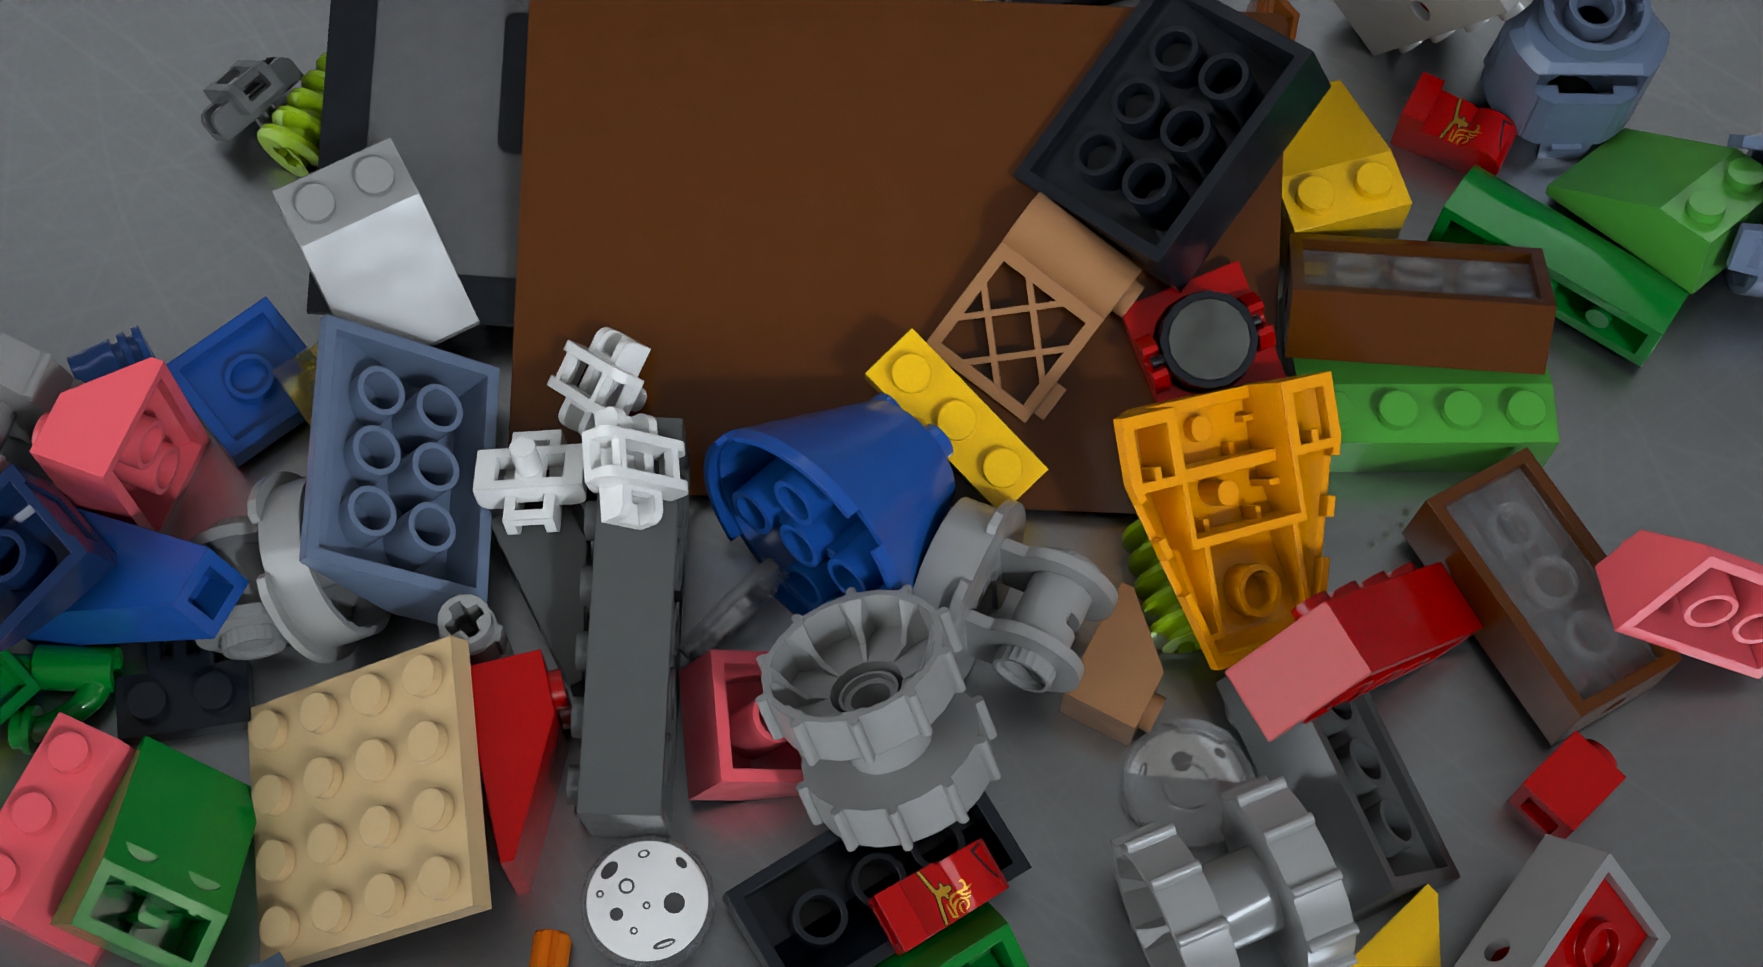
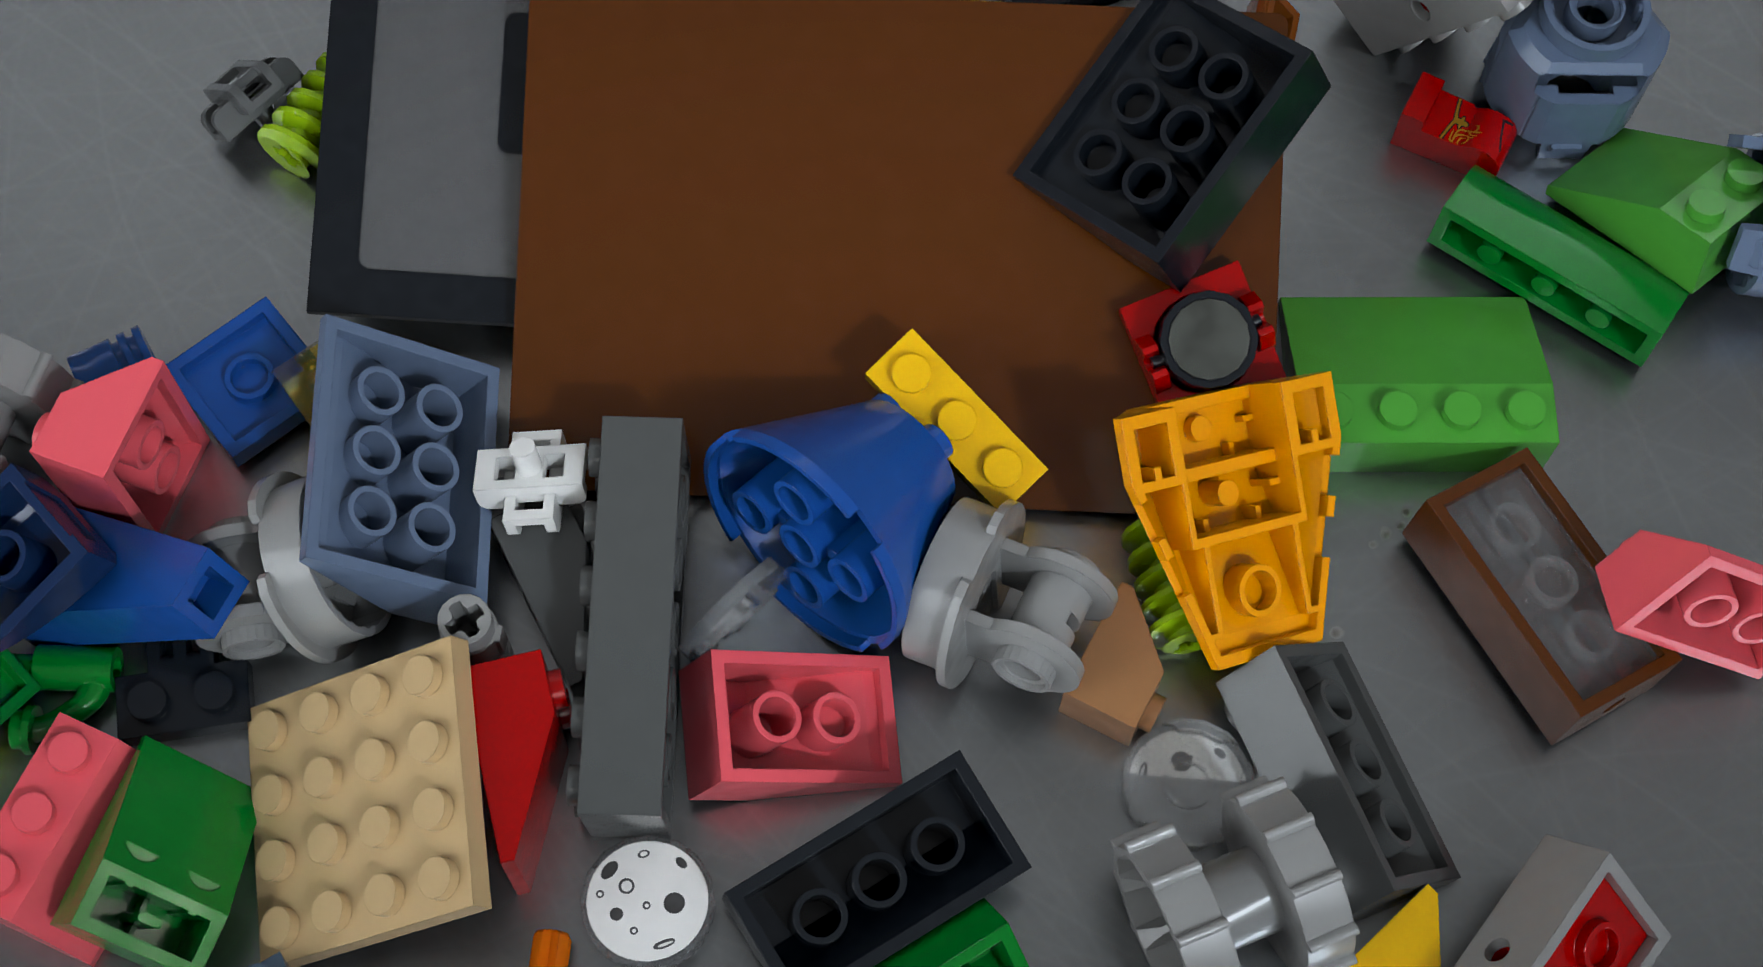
light grey slope [272,137,480,347] -> none
white piece [547,327,651,437] -> none
white piece [582,406,688,530] -> none
light grey piece [755,584,1001,852] -> none
red leg [868,838,1010,956] -> none
medium nougat piece [926,191,1145,423] -> none
red wedge [1225,561,1483,742] -> none
yellow slope [1280,79,1412,266] -> none
reddish brown brick [1282,232,1557,375] -> none
red brick [1507,730,1627,839] -> none

